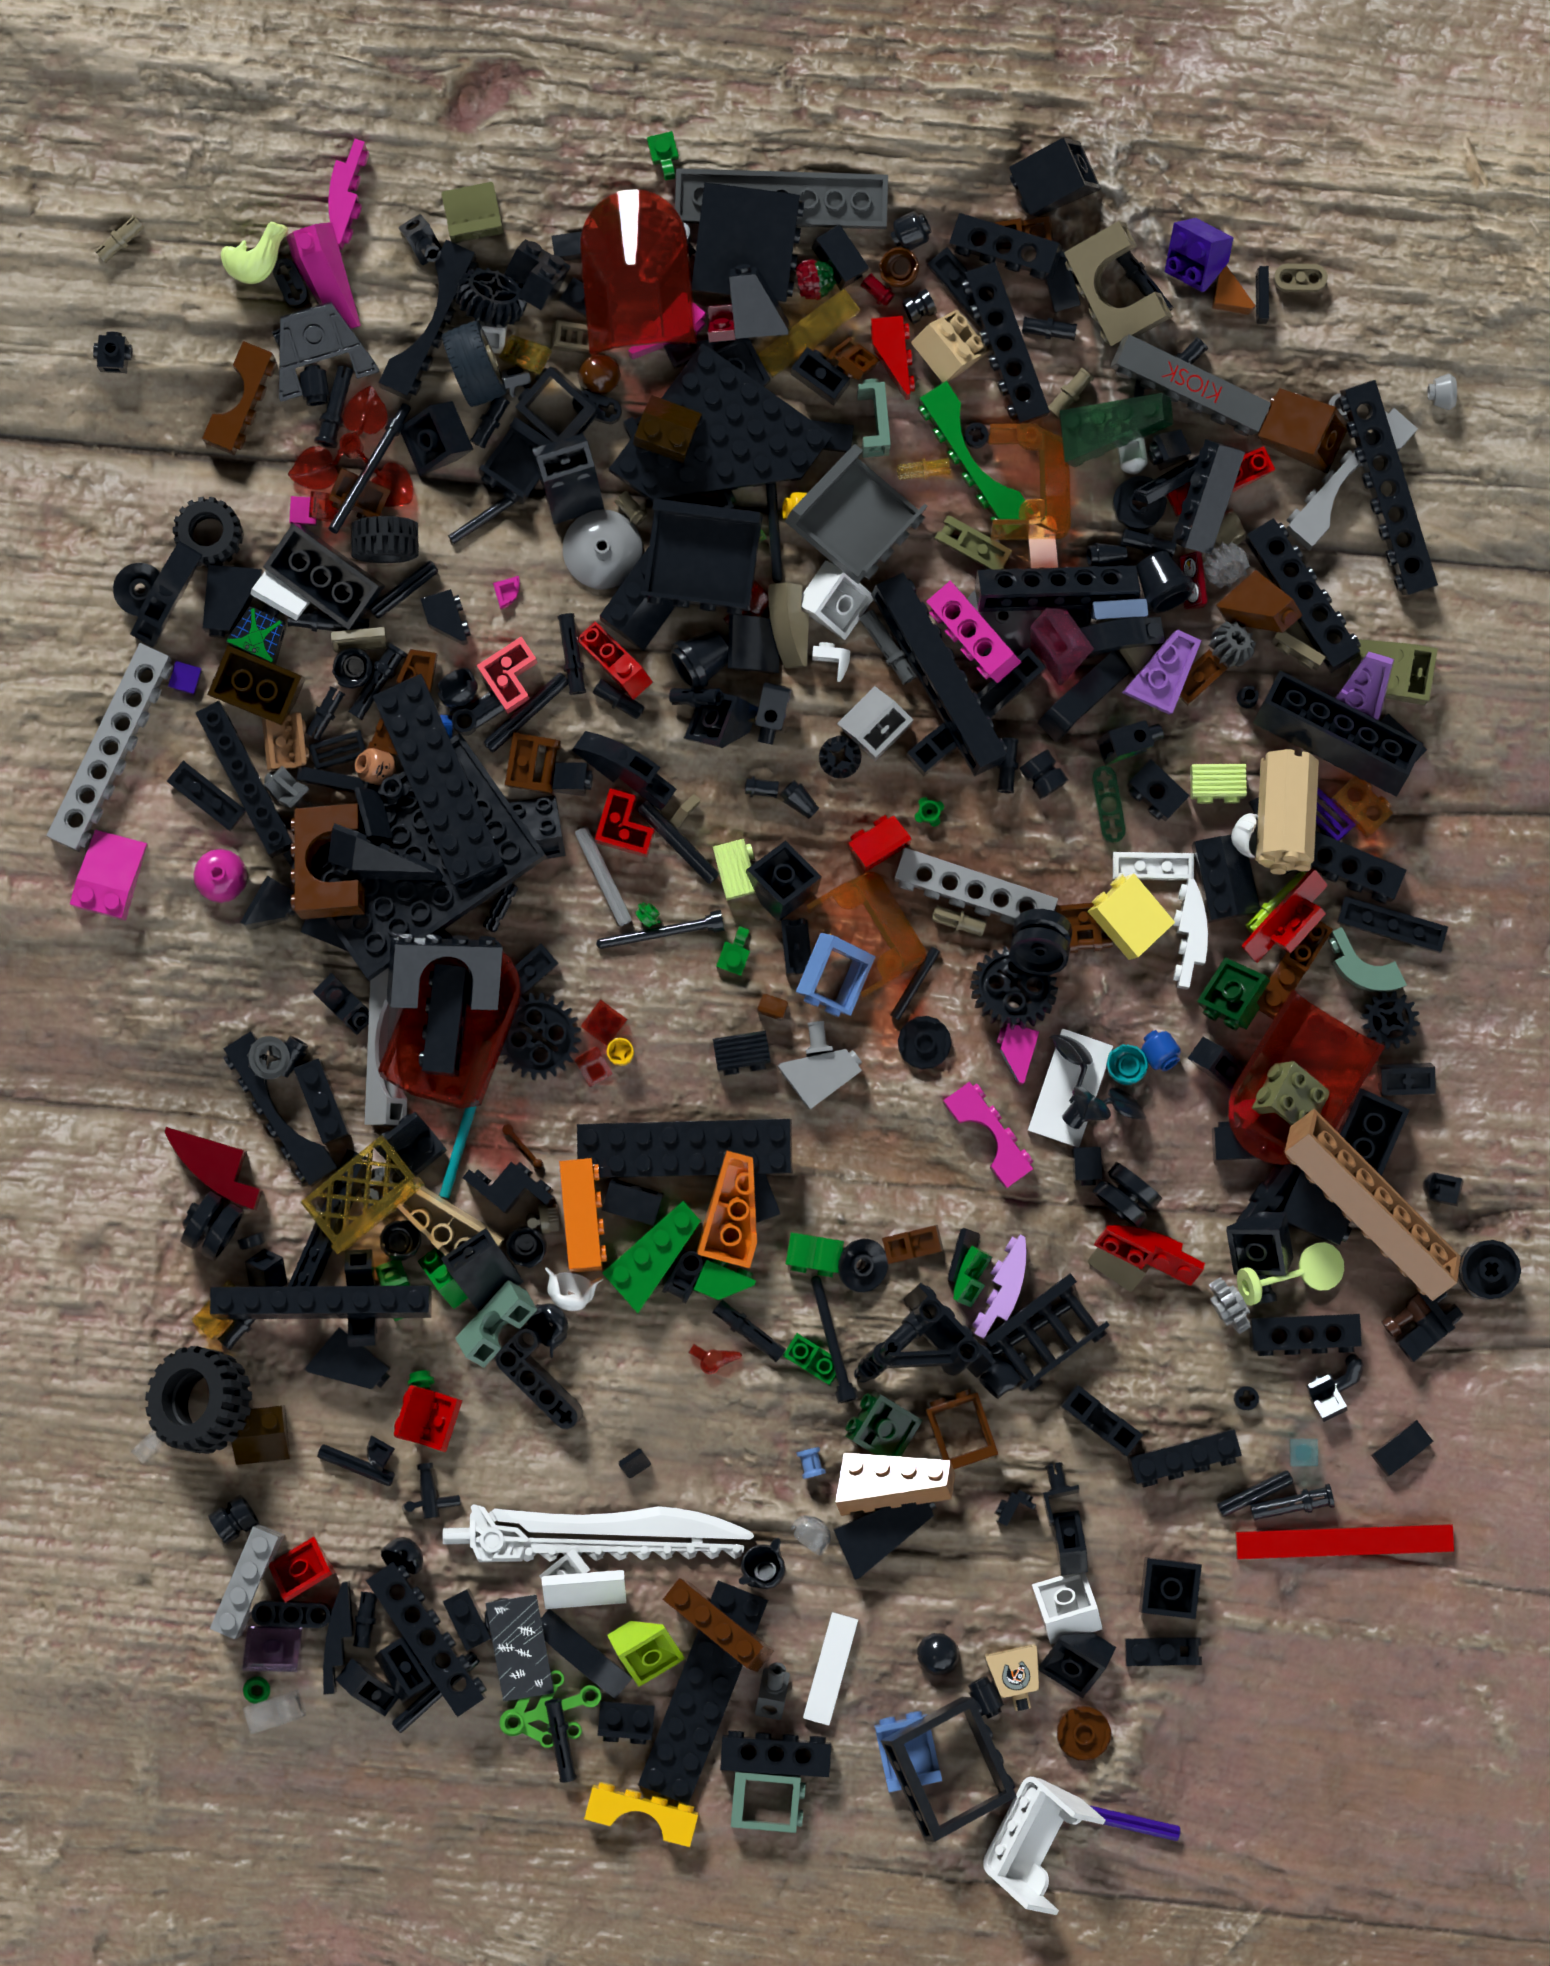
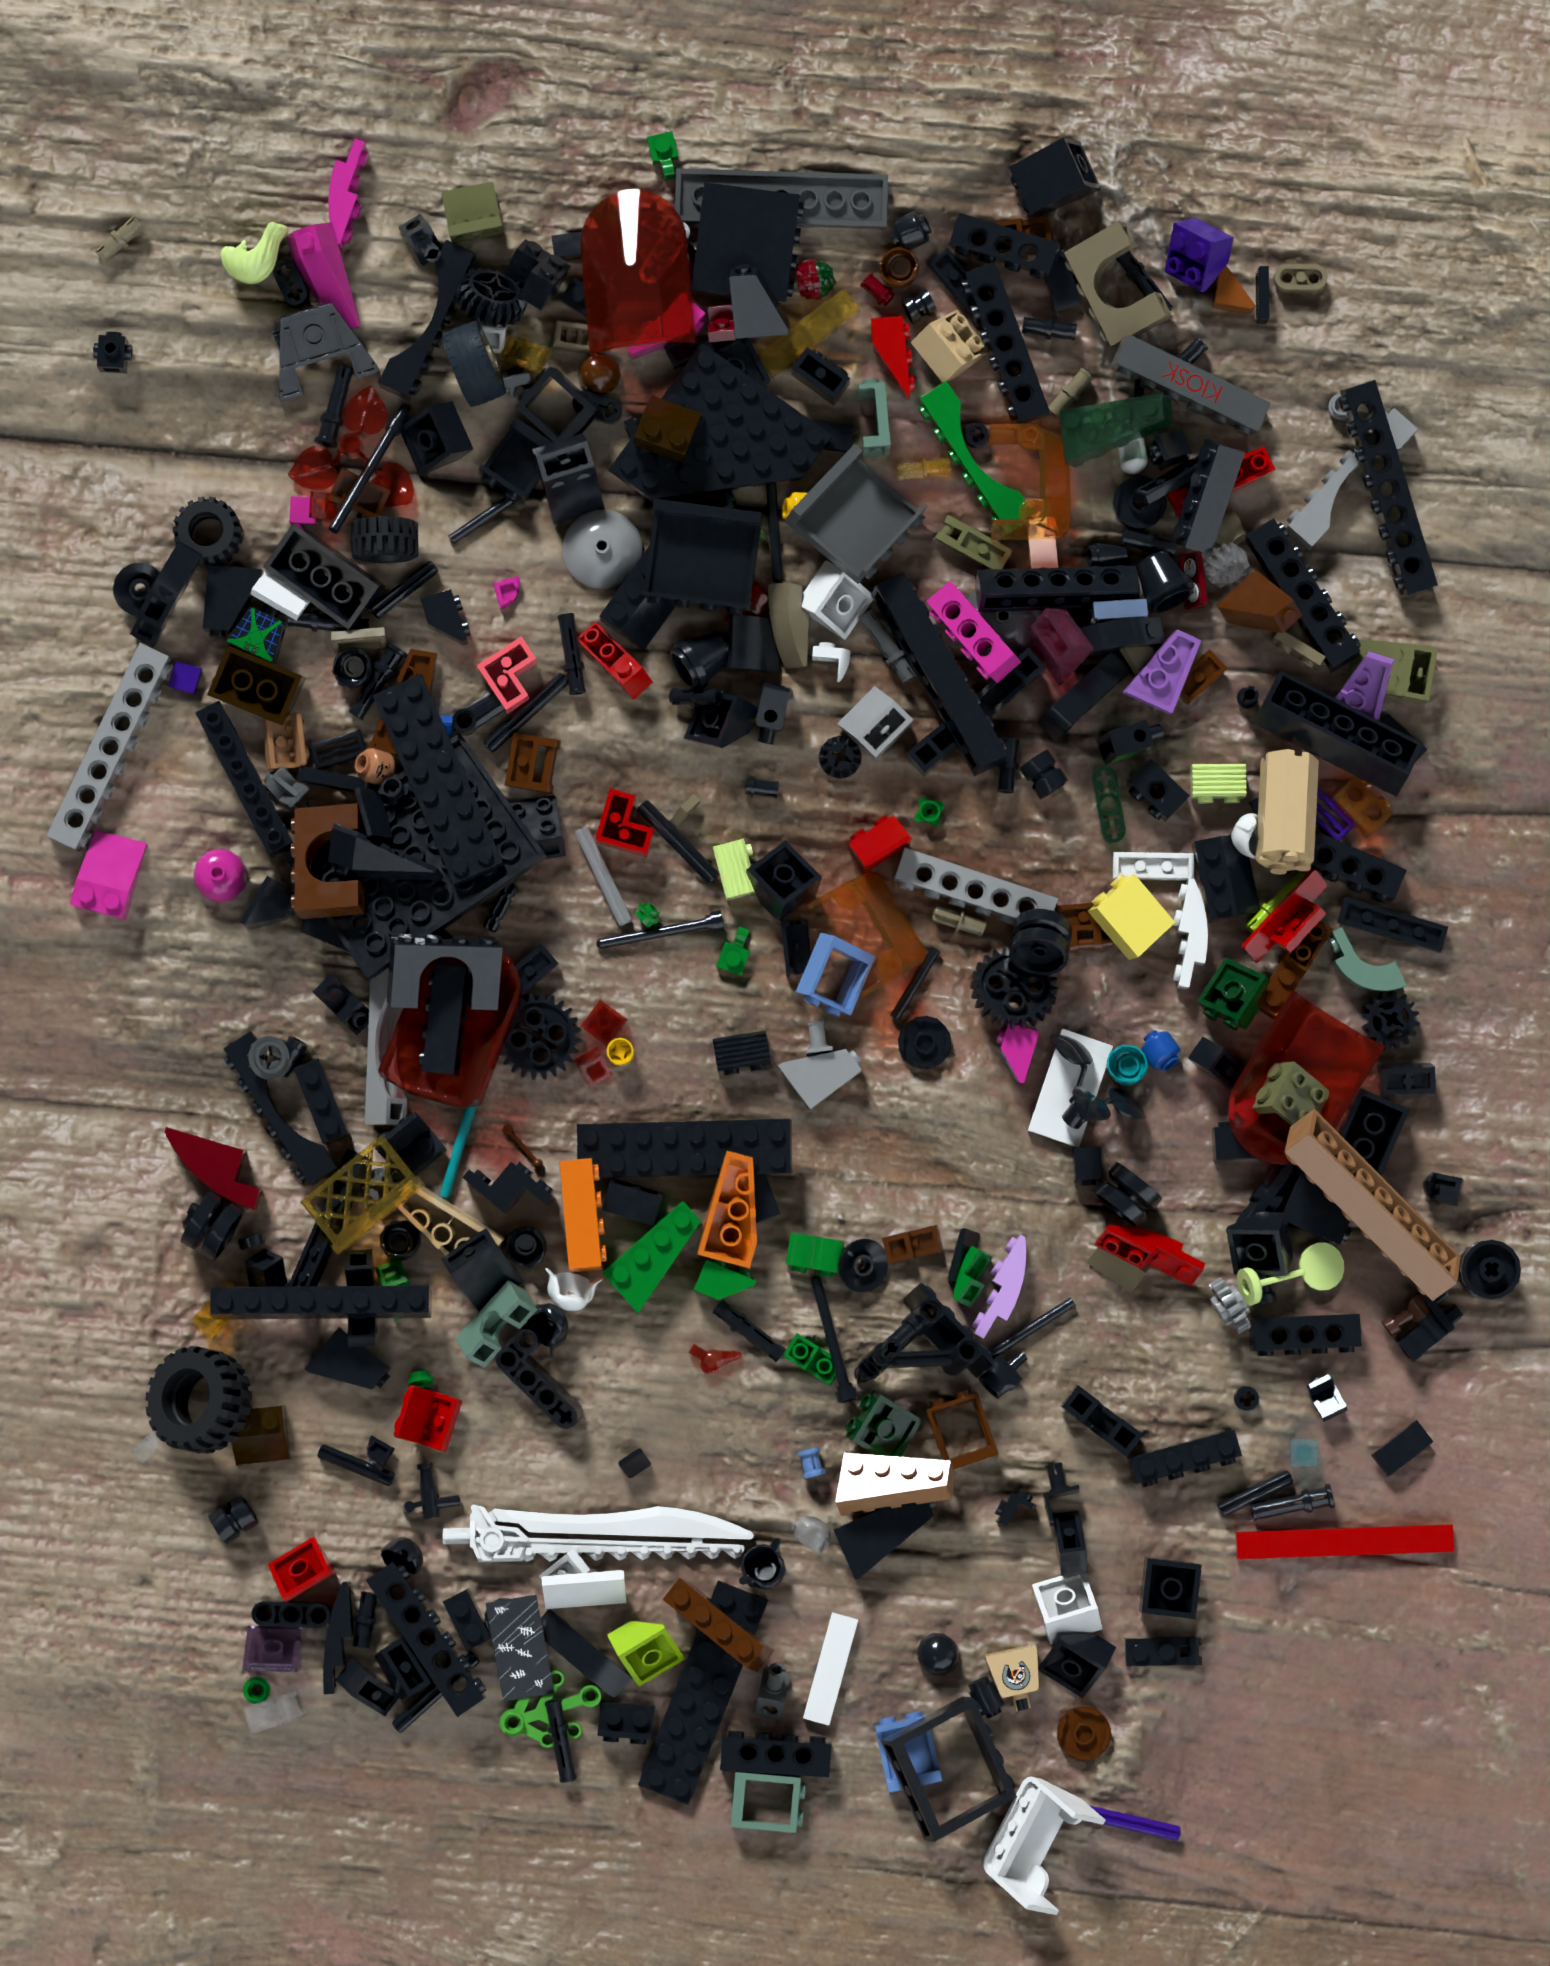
black plate [167,761,246,832] -> none
reddish brown arch [202,341,277,456] -> none
light grey arch [210,1524,285,1639] -> none
black pin [218,1319,256,1350] -> none
black brick [300,365,329,406] -> none
black pin [305,686,346,741] -> none
green slope [418,1247,468,1309] -> none
black hair [438,668,478,708] -> none
black pin [470,397,510,449] -> none
dark tan piece [526,1204,560,1234] -> none
black slope [552,762,593,796] -> none
black slope [572,731,677,811] -> none
yellow arch [584,1782,698,1847] -> none
black axle [593,679,645,719] -> none
dark tan pin [614,491,648,525] -> none
black piece [662,1251,704,1304] -> none
reddish brown slope [757,994,788,1021] -> none
black cone [780,780,819,819] -> none
black hinge [811,224,869,291] -> none
reddish brown plate [828,337,880,381] -> none
dark pink arch [943,1081,1034,1189] -> none
black fence [982,1273,1110,1392] -> none
dark grey gear [1209,621,1256,668] -> none
reddish brown slope [1257,388,1347,474] -> none
black arm [1334,1354,1364,1393] -> none
light grey cone [1427,374,1457,410] -> none

